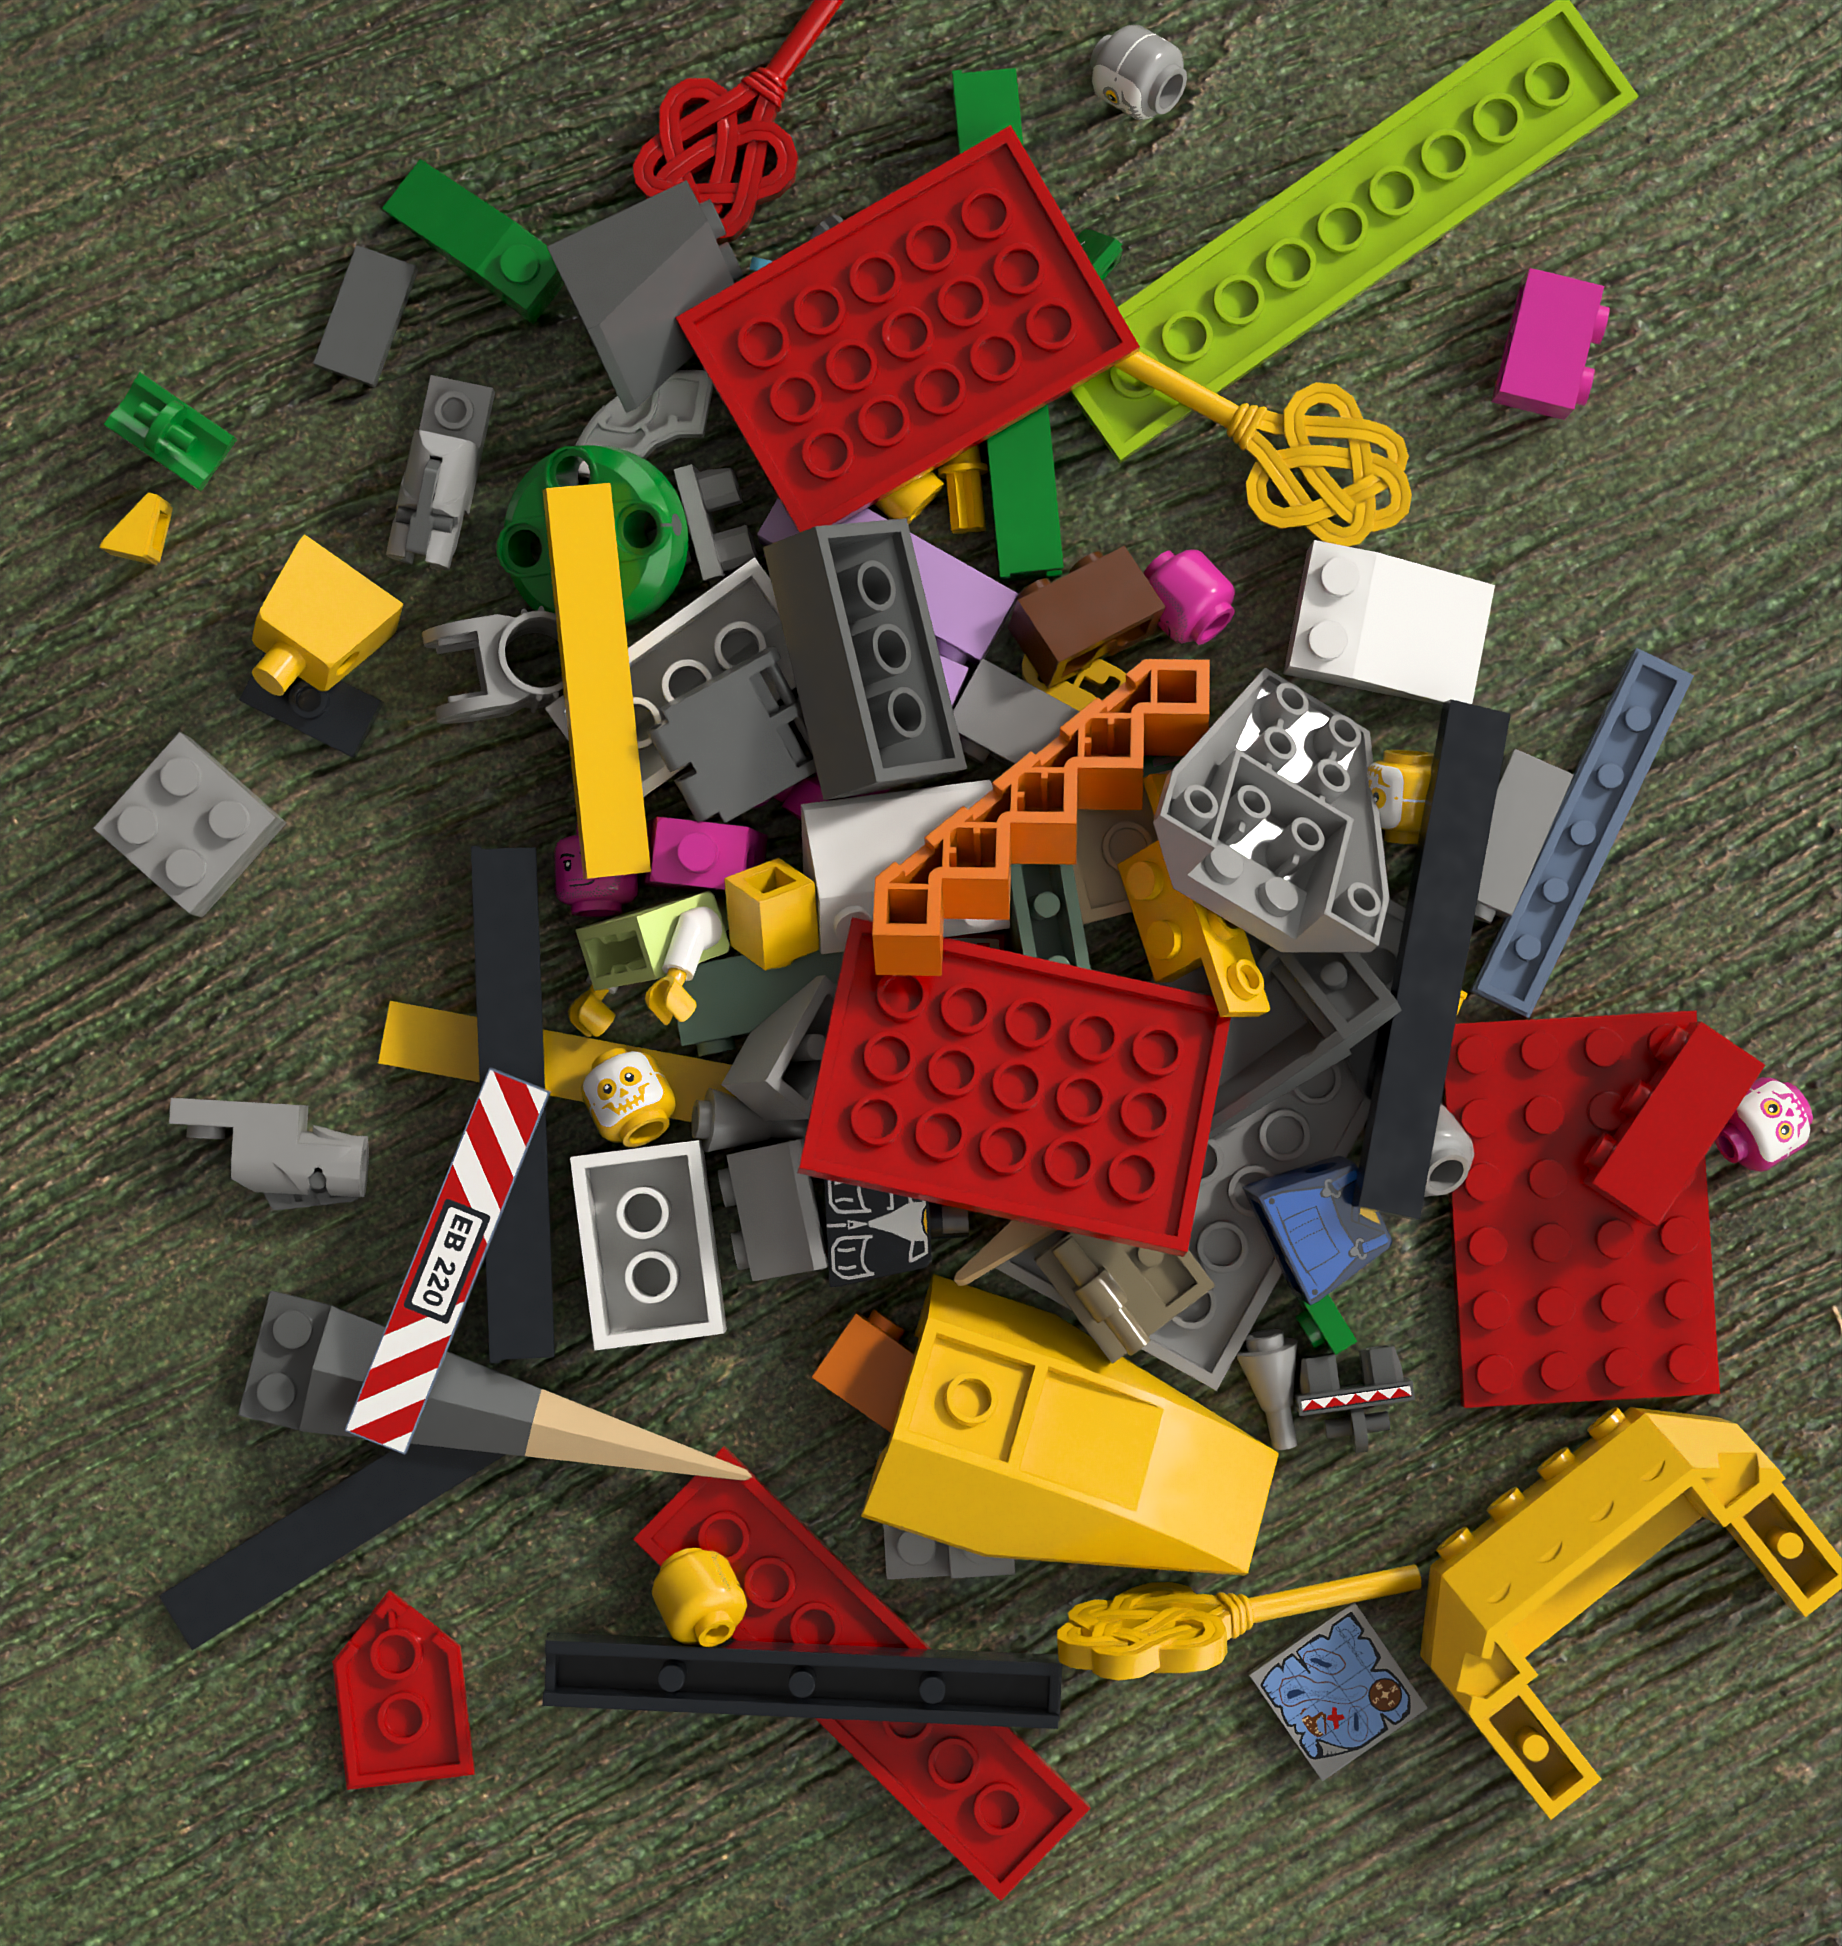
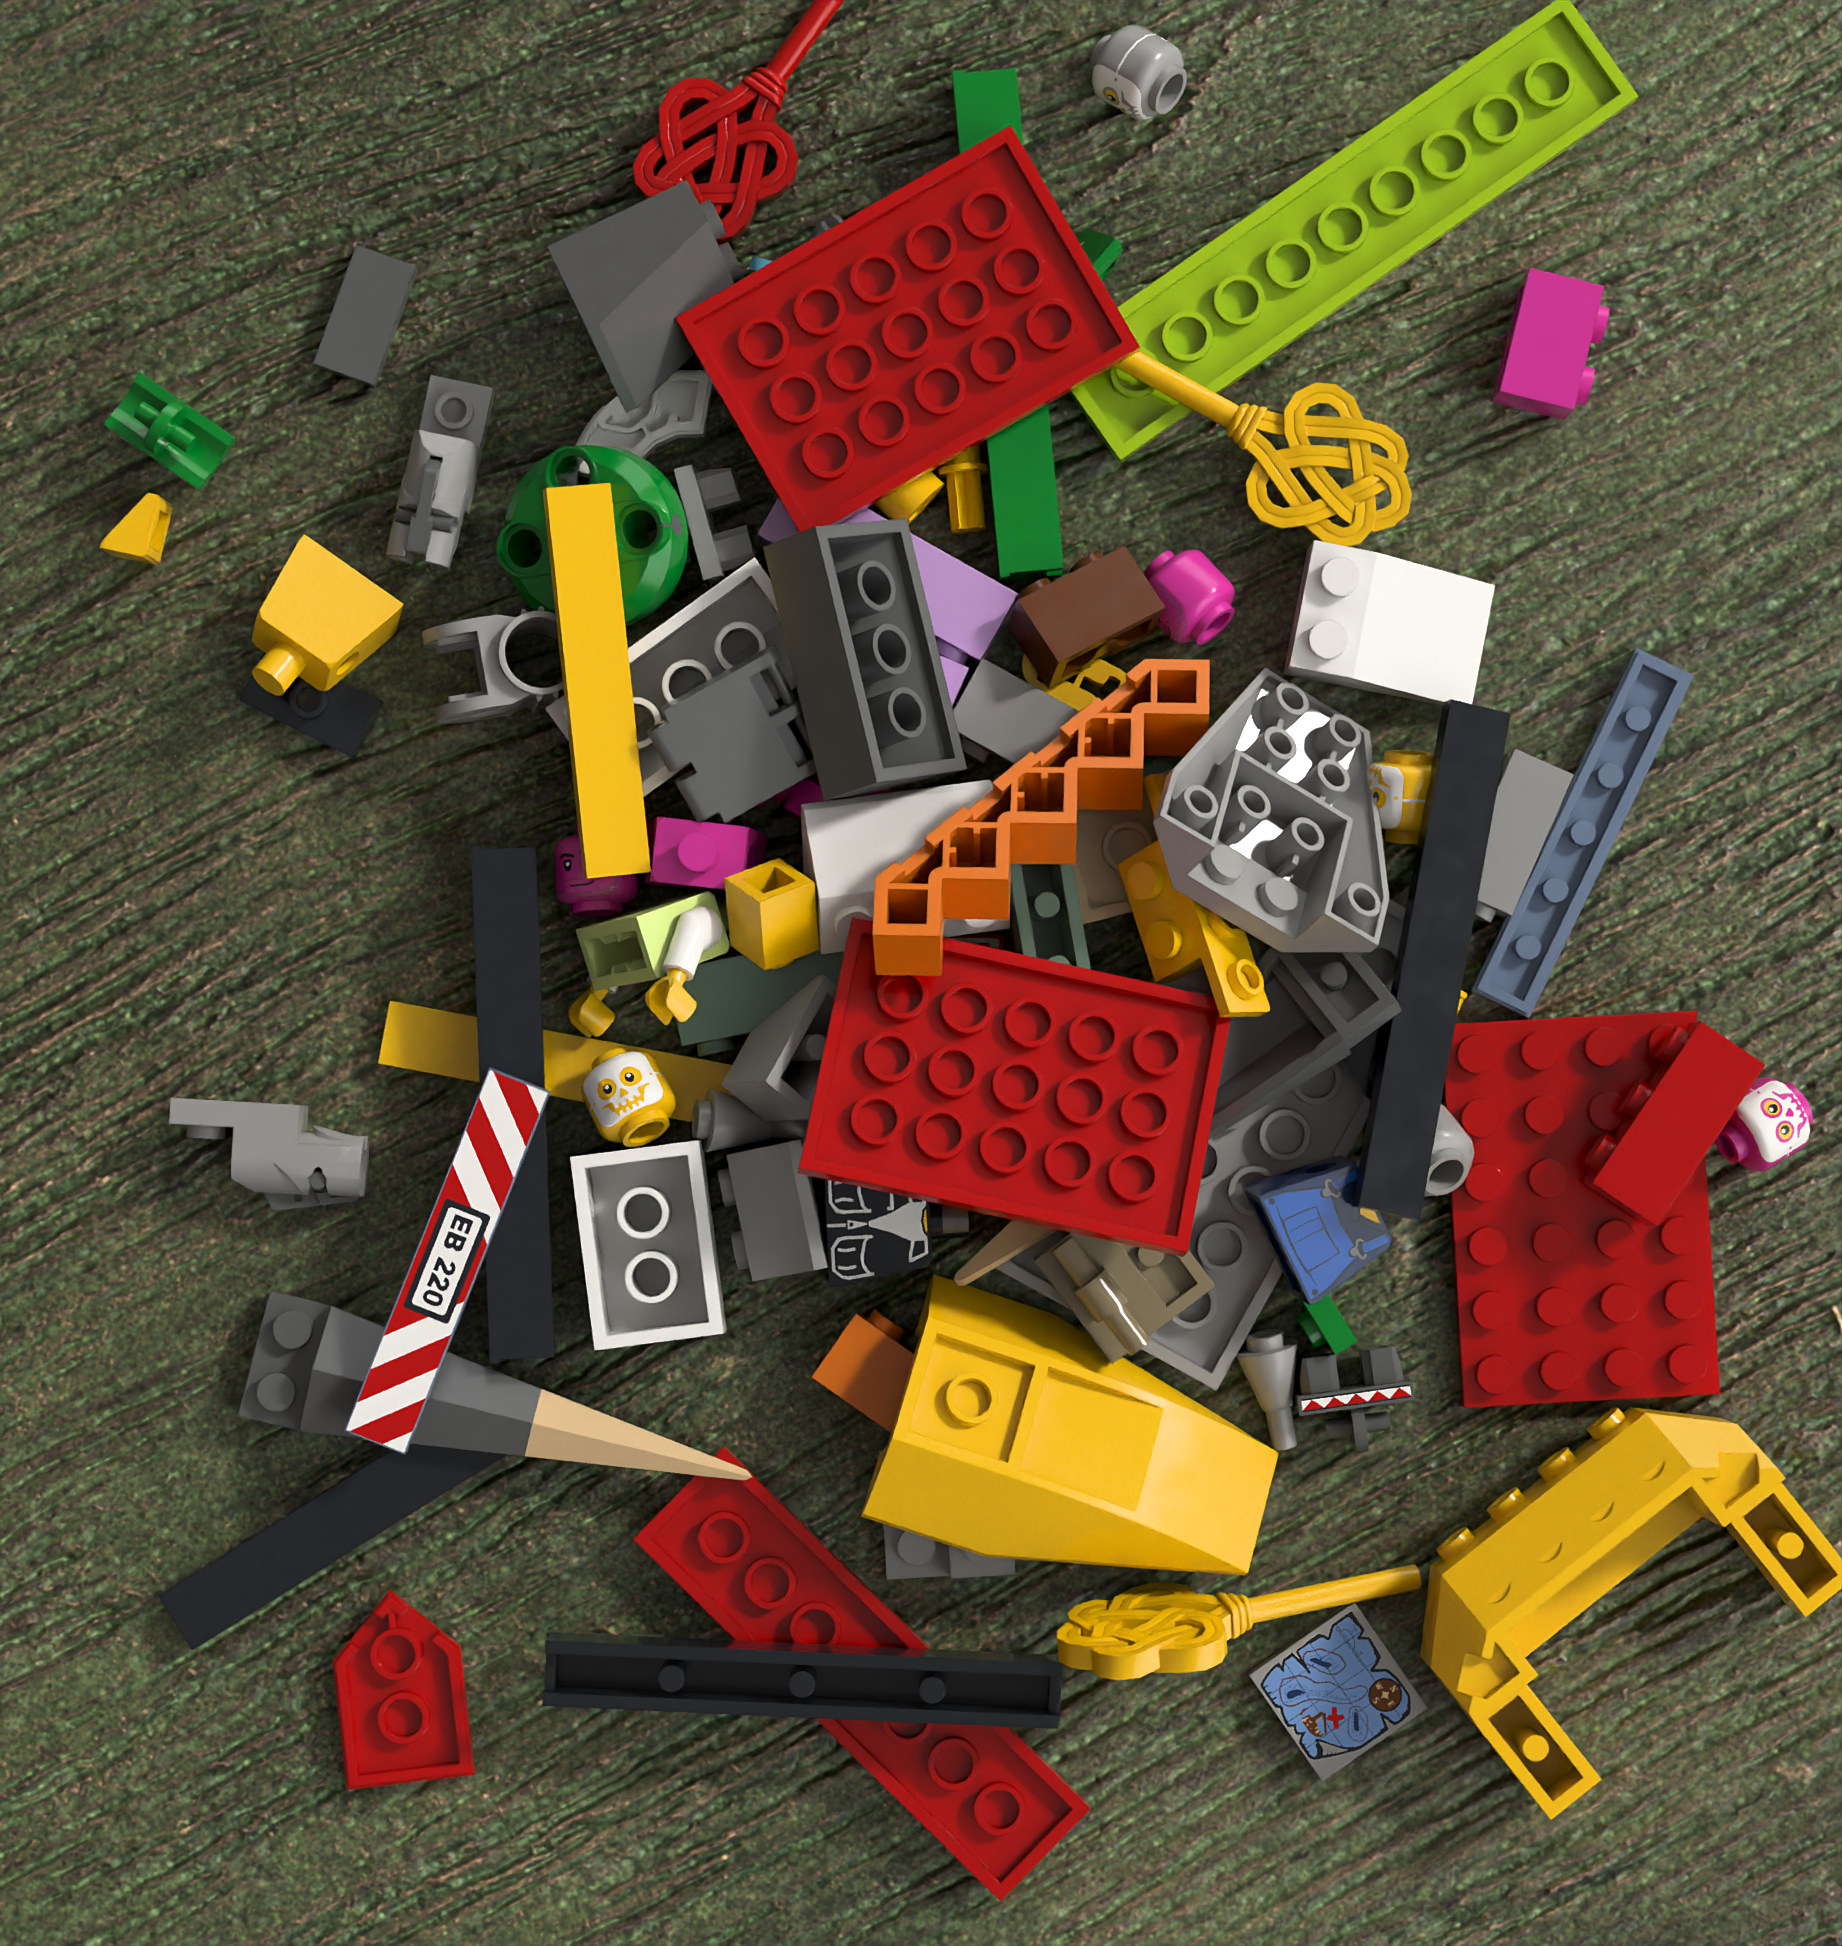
light grey brick [94,732,287,917] -> none
green slope [382,159,564,325] -> none
yellow head [652,1548,747,1647] -> none

